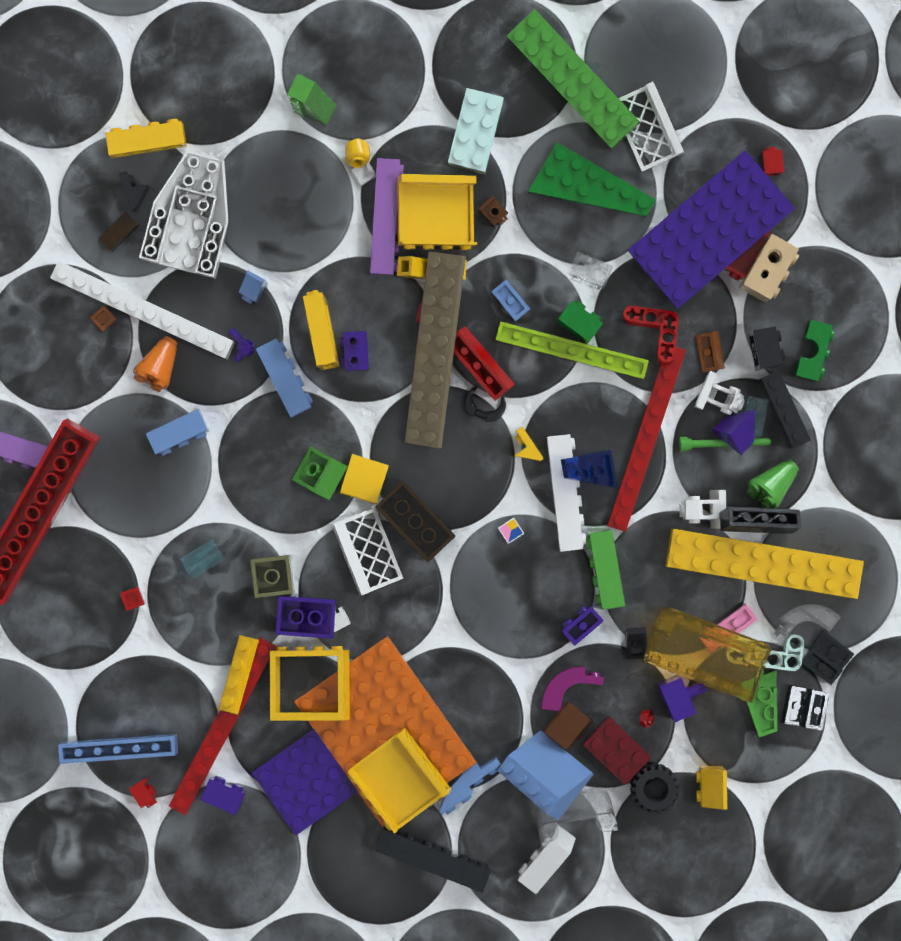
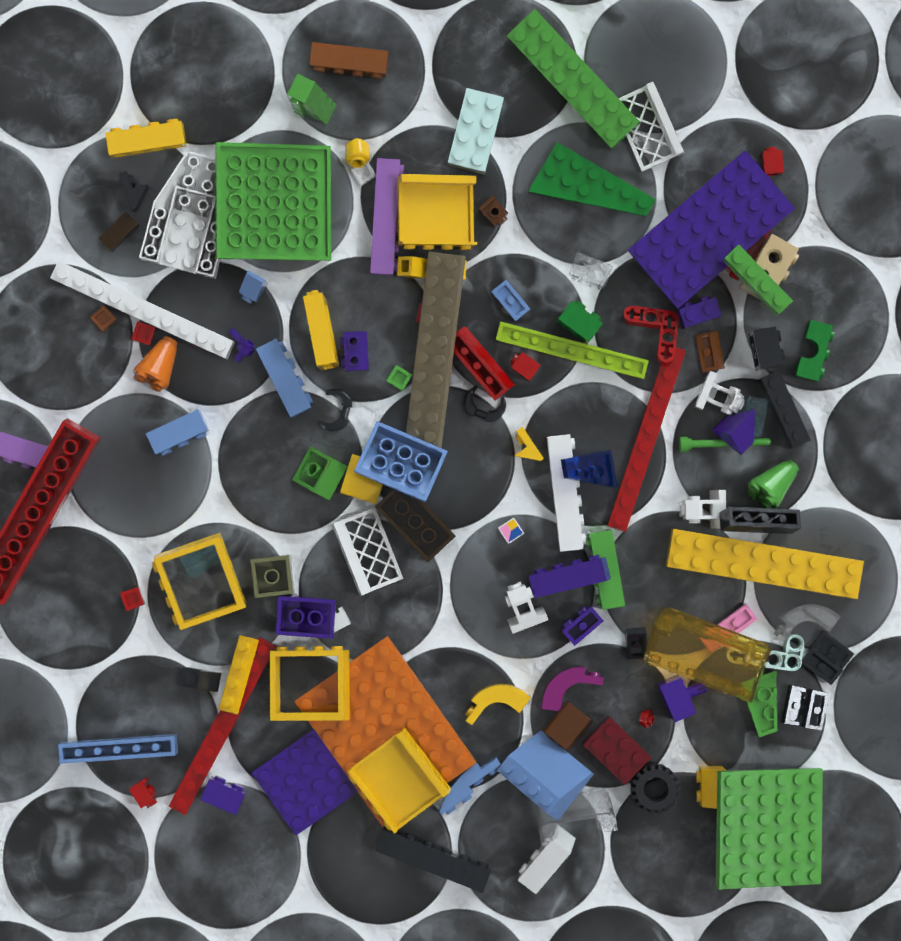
none -> red plate [131,321,156,346]
none -> yellow window [152,533,246,630]
none -> black slope [180,666,221,692]
none -> bright green plate [215,142,331,261]
none -> dark orange brick [309,42,389,79]
none -> black piece [319,389,353,431]
none -> medium blue slope [354,421,448,503]
none -> bright green plate [386,365,413,391]
none -> yellow arch [465,684,531,725]
none -> white tile [504,581,548,634]
none -> red brick [510,352,541,381]
none -> dark purple brick [529,555,611,598]
none -> dark purple brick [677,296,722,329]
none -> bright green plate [716,768,823,890]
none -> bright green brick [722,245,793,316]

